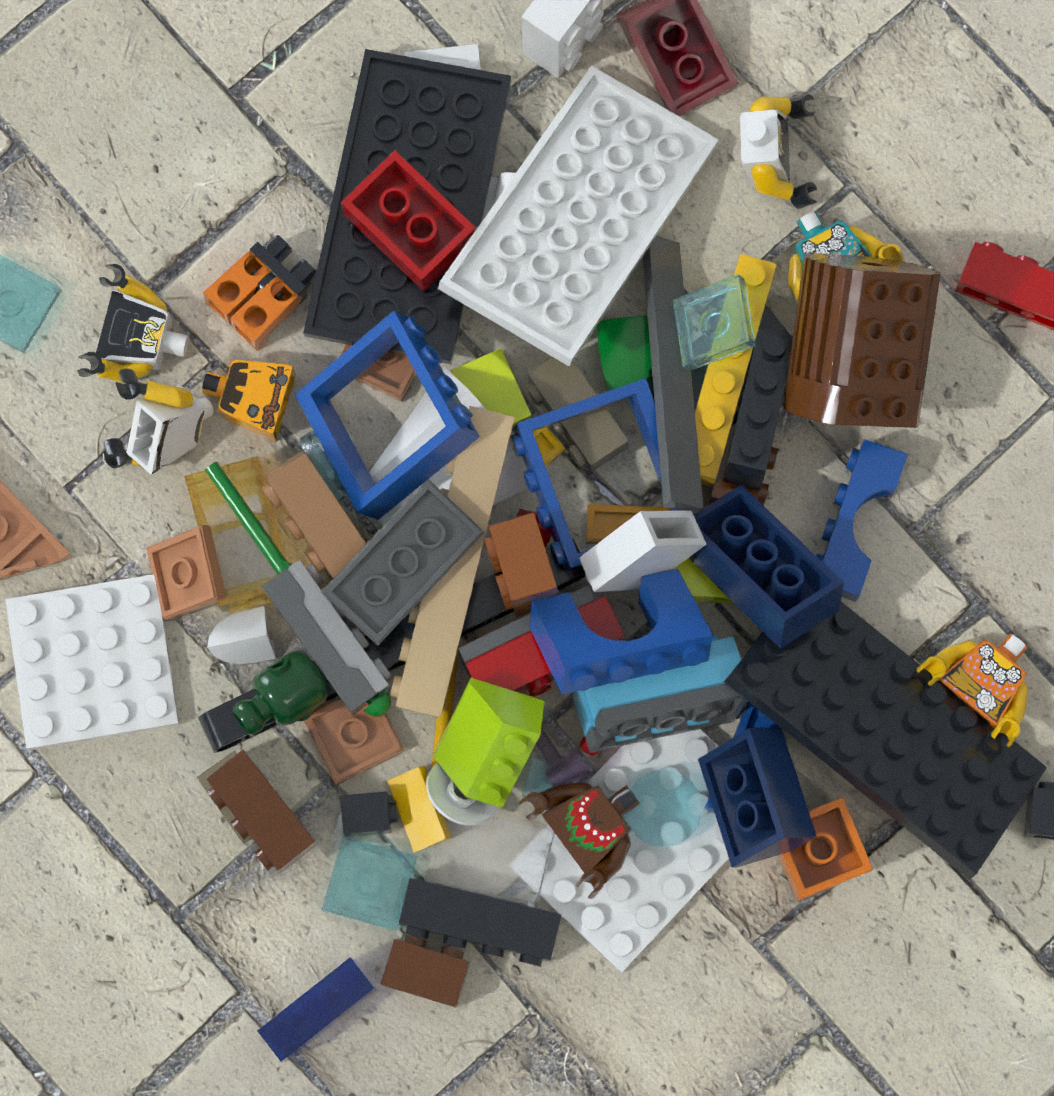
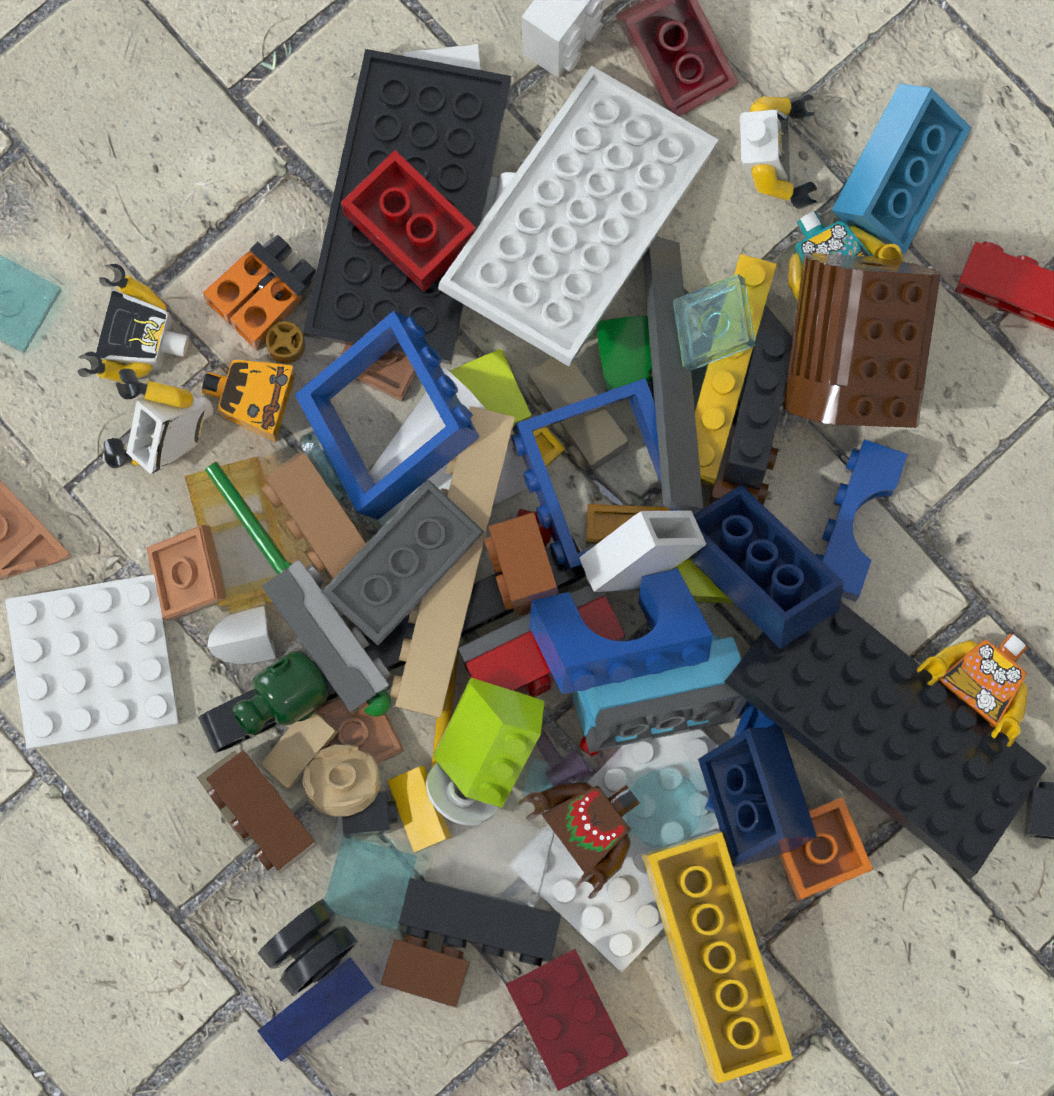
none -> black wheel [258,899,359,996]
none -> tan tile [260,709,339,789]
none -> pearl gold wheel [266,321,305,364]
none -> tan tile [303,744,380,817]
none -> dark red brick [505,949,629,1091]
none -> yellow brick [641,831,793,1084]
none -> dark azure slope [831,83,972,255]

